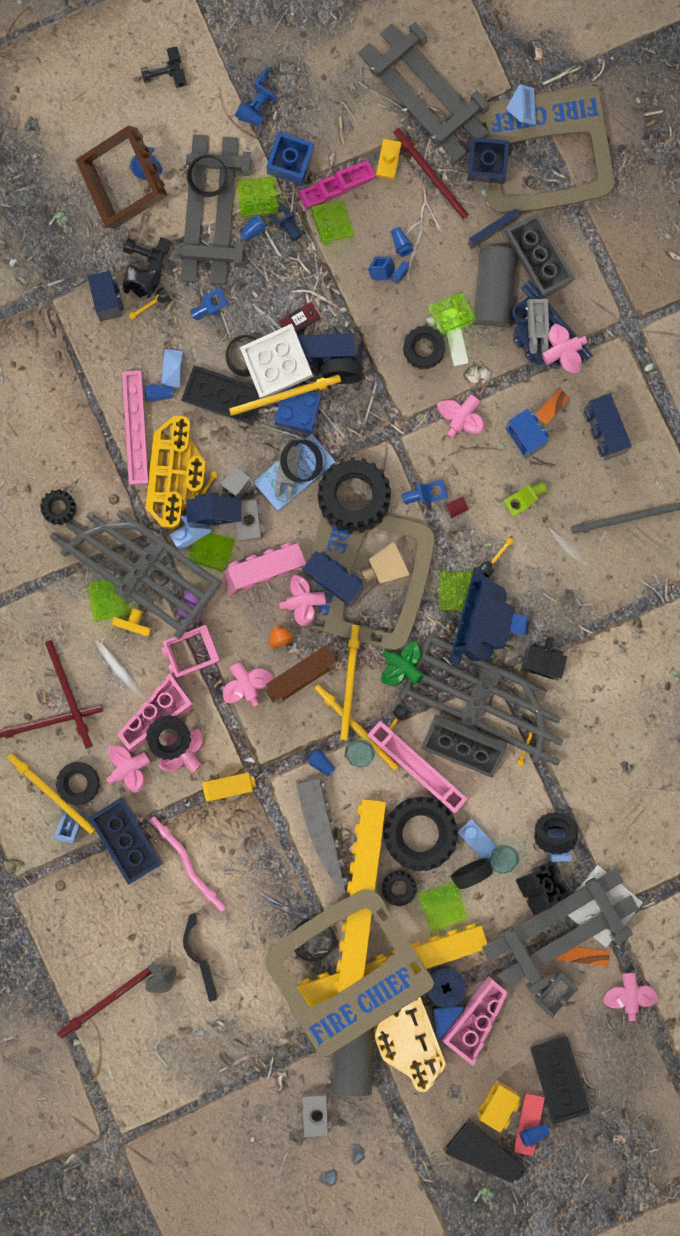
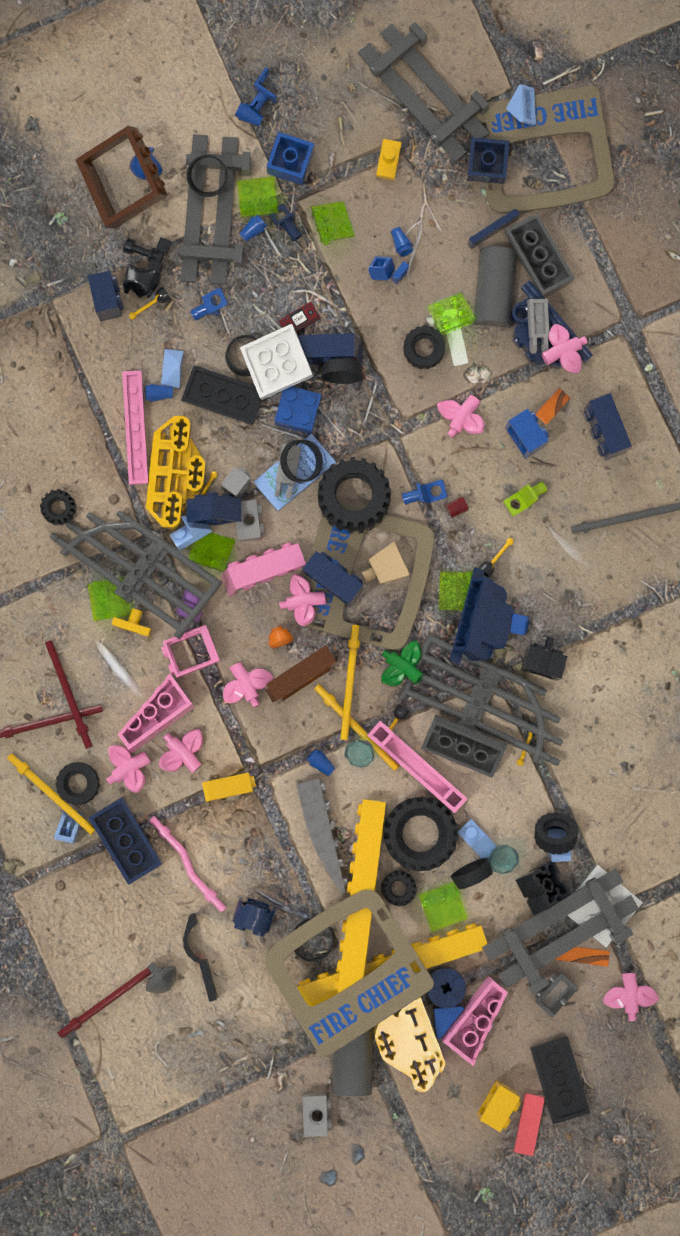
black bar [140,47,187,88] -> none
black tyre [146,715,191,760] -> none
yellow bar [229,374,341,416] -> none
dark pink slope [298,160,376,210] -> none
dark red bar [393,128,469,220] -> none
black slope [444,1118,525,1183] -> none
blue cone [519,1123,550,1147] -> none
none -> dark blue brick [232,897,276,937]

